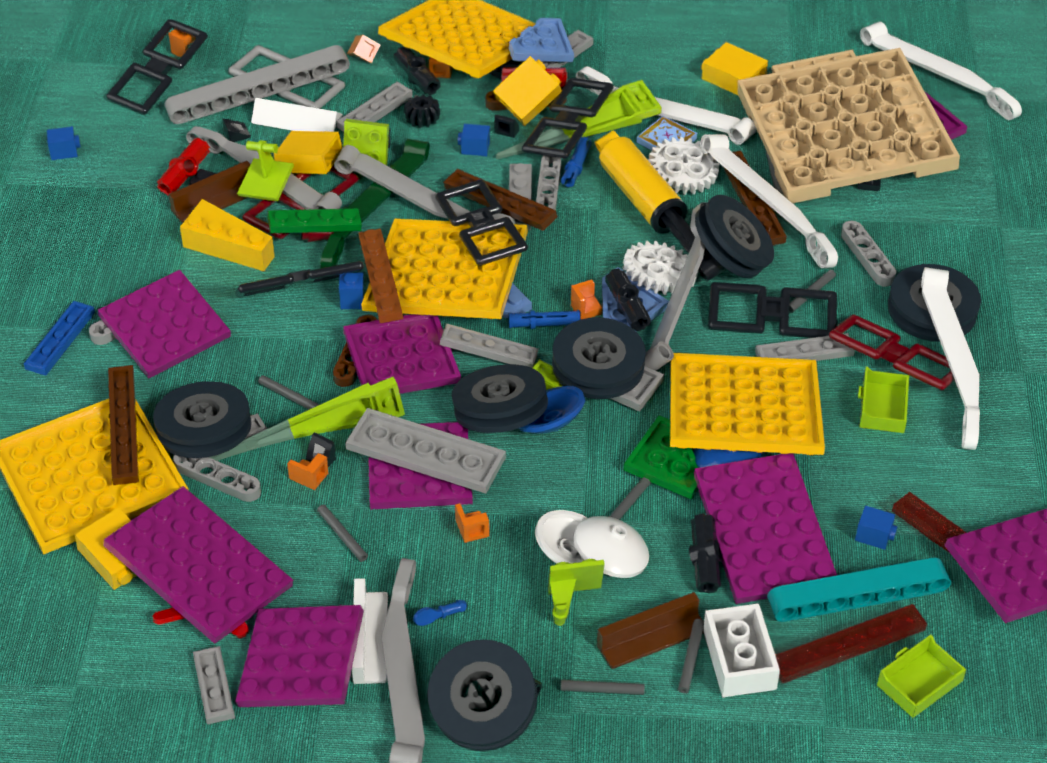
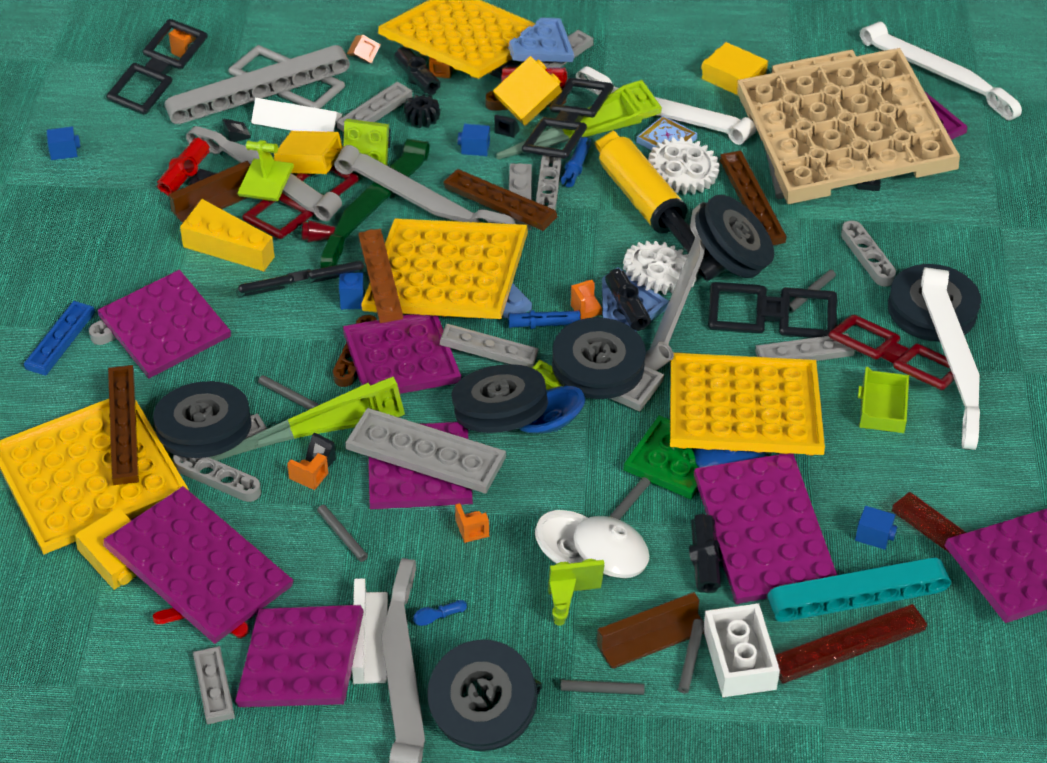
green plate [267,208,362,233] -> none
black bar [435,179,528,266] -> none
white piece [700,134,838,268] -> none
lime container [877,634,966,718] -> none

